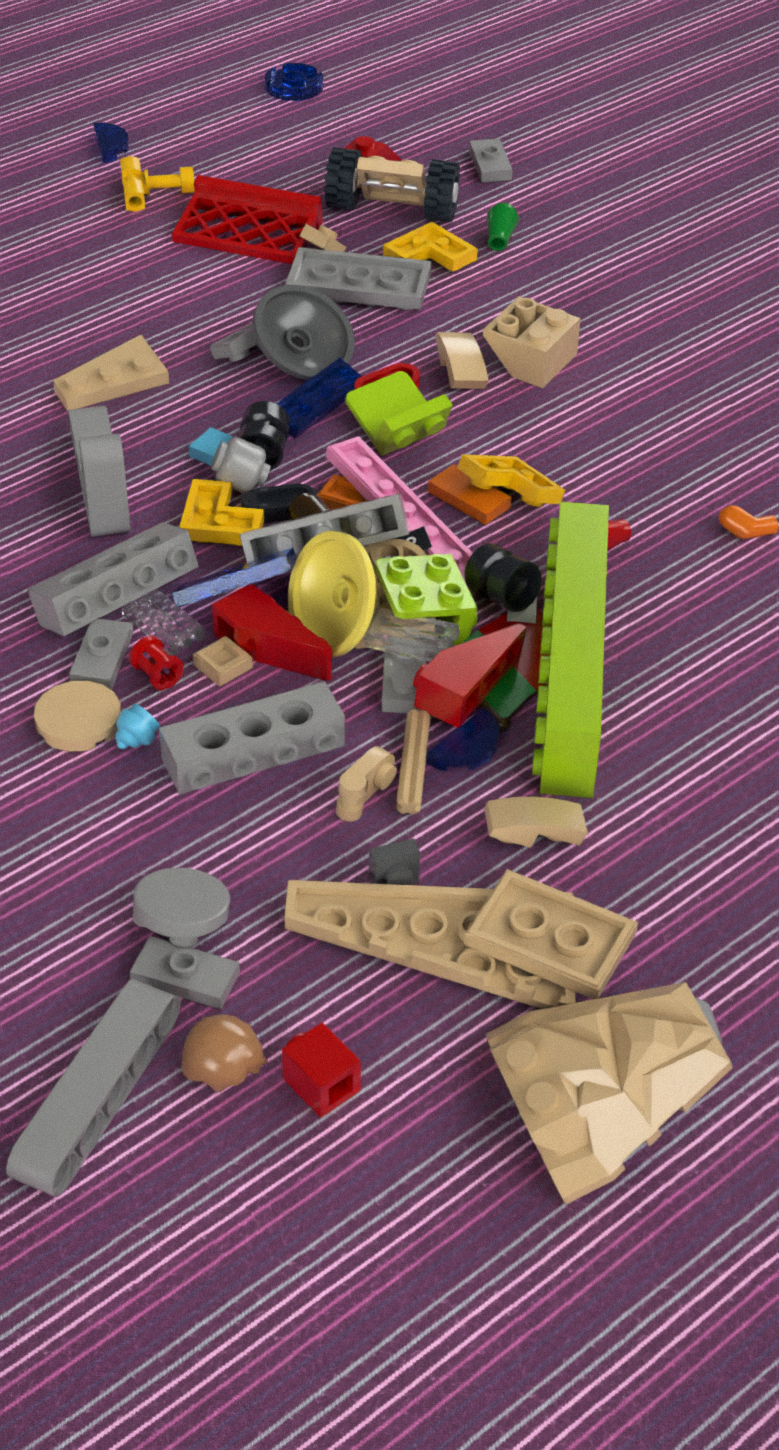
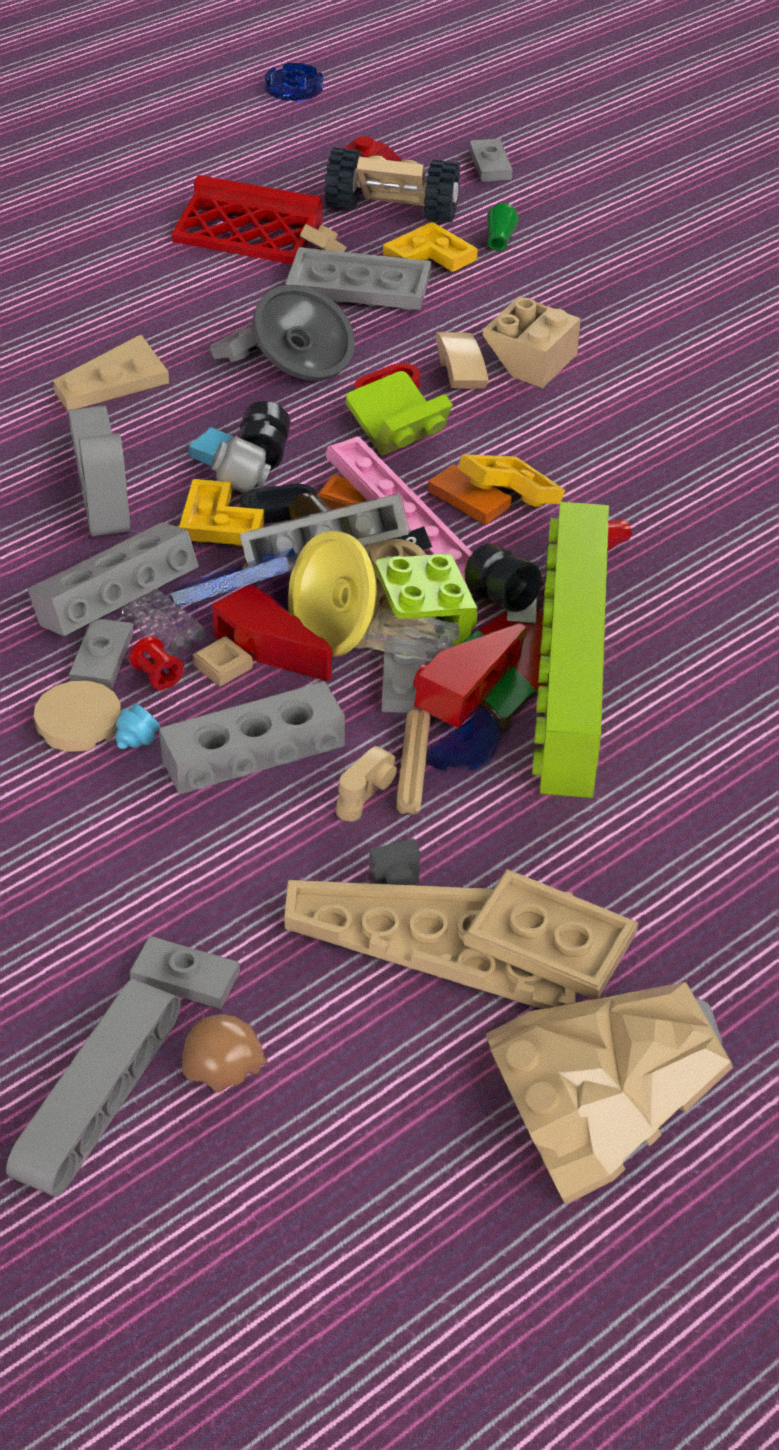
clear blue tile [93,122,129,163] -> none
yellow bar [120,156,195,212] -> none
light grey tile [132,868,230,948] -> none
clear blue tile [276,357,362,439] -> none
red brick [282,1022,361,1118] -> none
tan slope [484,797,588,848] -> none
orange arm [718,505,778,539] -> none

